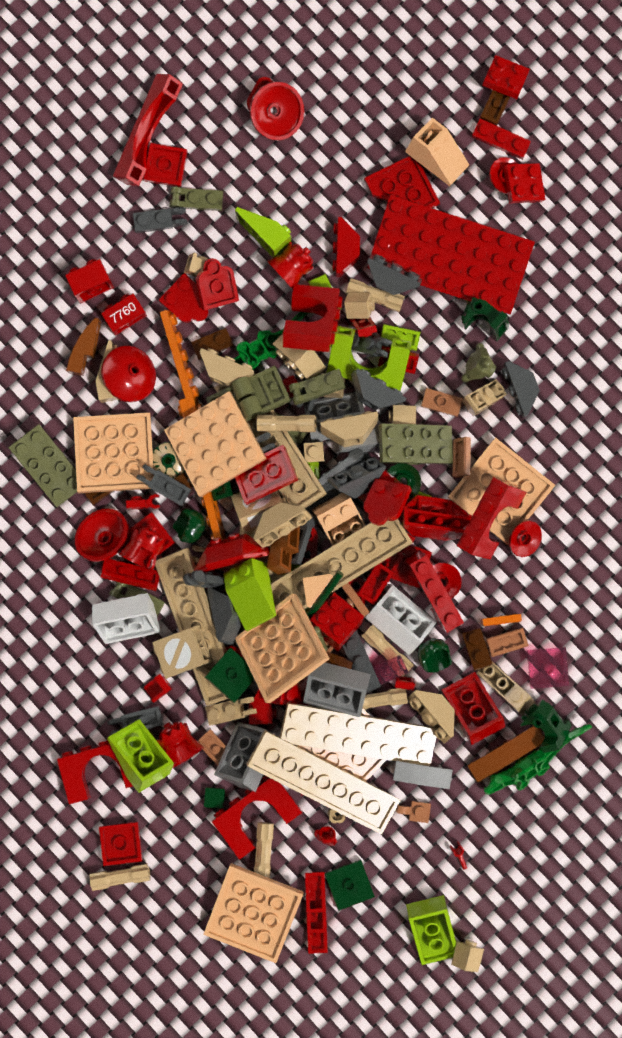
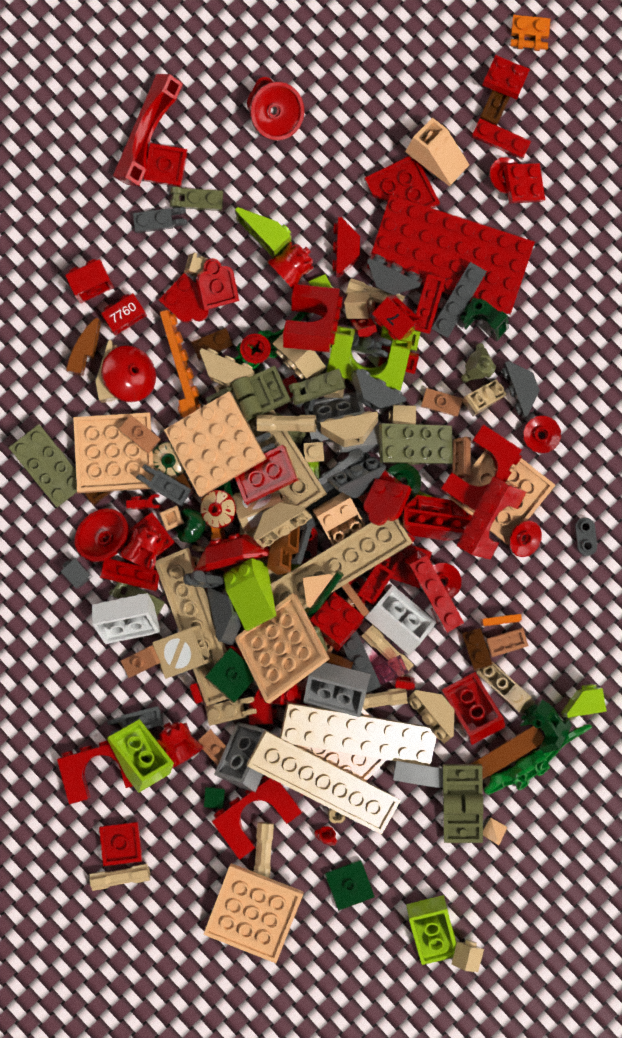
red panel [144,673,173,703] -> none
red slope [305,872,328,954] -> none
nougat plate [396,800,431,823] -> none
dark green hair [418,638,452,673] -> none
red hand [450,841,467,870] -> none
clear pink plate [527,647,569,689] -> none
none -> dark grey brick [61,559,93,589]
none -> nougat plate [119,415,161,454]
none -> nougat plate [121,645,161,678]
none -> light nougat slope [160,506,184,531]
none -> red tile [190,683,204,704]
none -> tan dish [201,490,236,528]
none -> red gear [240,334,271,365]
none -> red brick [372,295,423,341]
none -> red plate [415,273,446,334]
none -> dark grey plate [431,262,487,338]
none -> red arch [440,424,522,513]
none -> olive plate [443,764,483,843]
none -> light nougat slope [483,817,507,845]
none -> orange plate [510,15,551,51]
none -> red dish [523,416,561,453]
none -> lime slope [561,684,607,718]
none -> dark grey plate [575,518,597,556]

